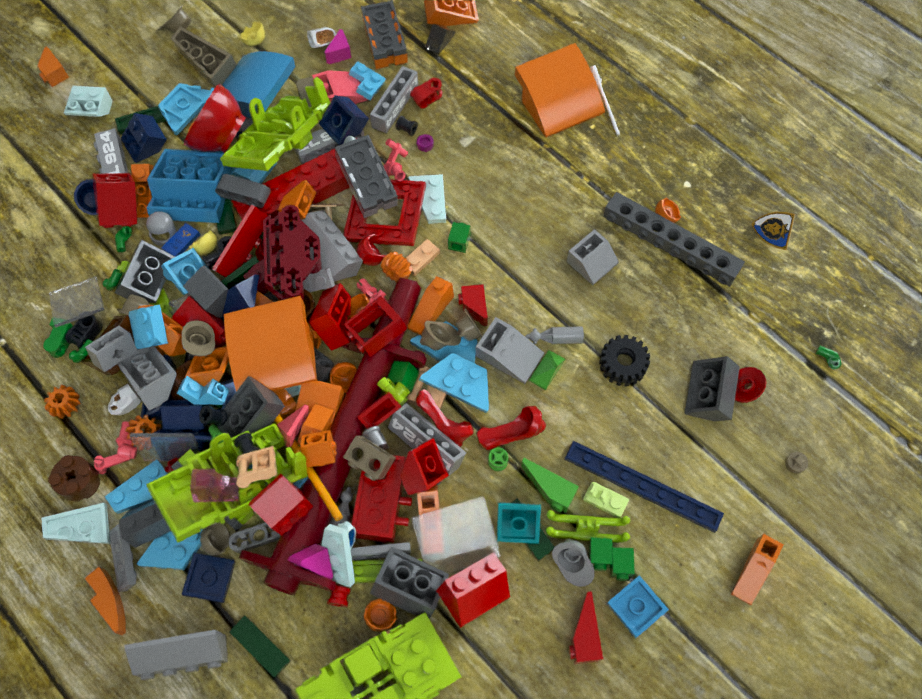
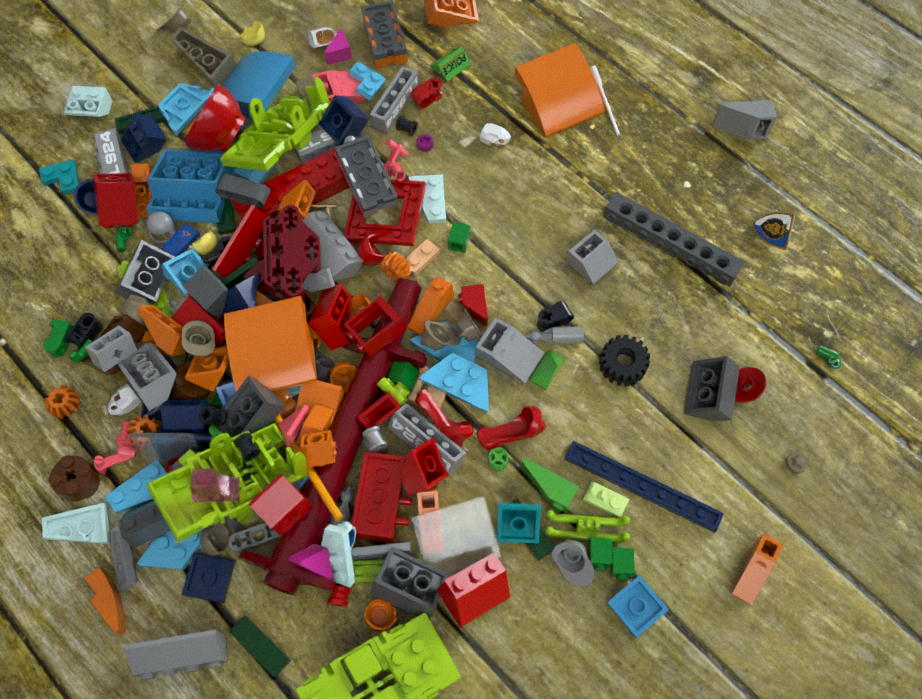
orange slope [37,47,69,87] -> none
clear piece [49,276,104,328] -> none
green arm [102,269,123,291] -> none
medium azure slope [129,305,168,349] -> none
medium azure slope [177,376,229,405] -> none
light nougat plate [236,446,277,488] -> none
dark tan brick [343,436,396,481] -> none
coral pin [356,279,387,307] -> none
clear smoke slope [425,24,456,54] -> none
red slope [568,591,603,664] -> none
orange hair [655,198,681,223] -> none
none -> teal plate [39,159,80,195]
none -> bright green panel [430,46,471,82]
none -> white rock [480,123,511,146]
none -> black piece [537,300,574,332]
none -> light grey slope [712,100,776,140]

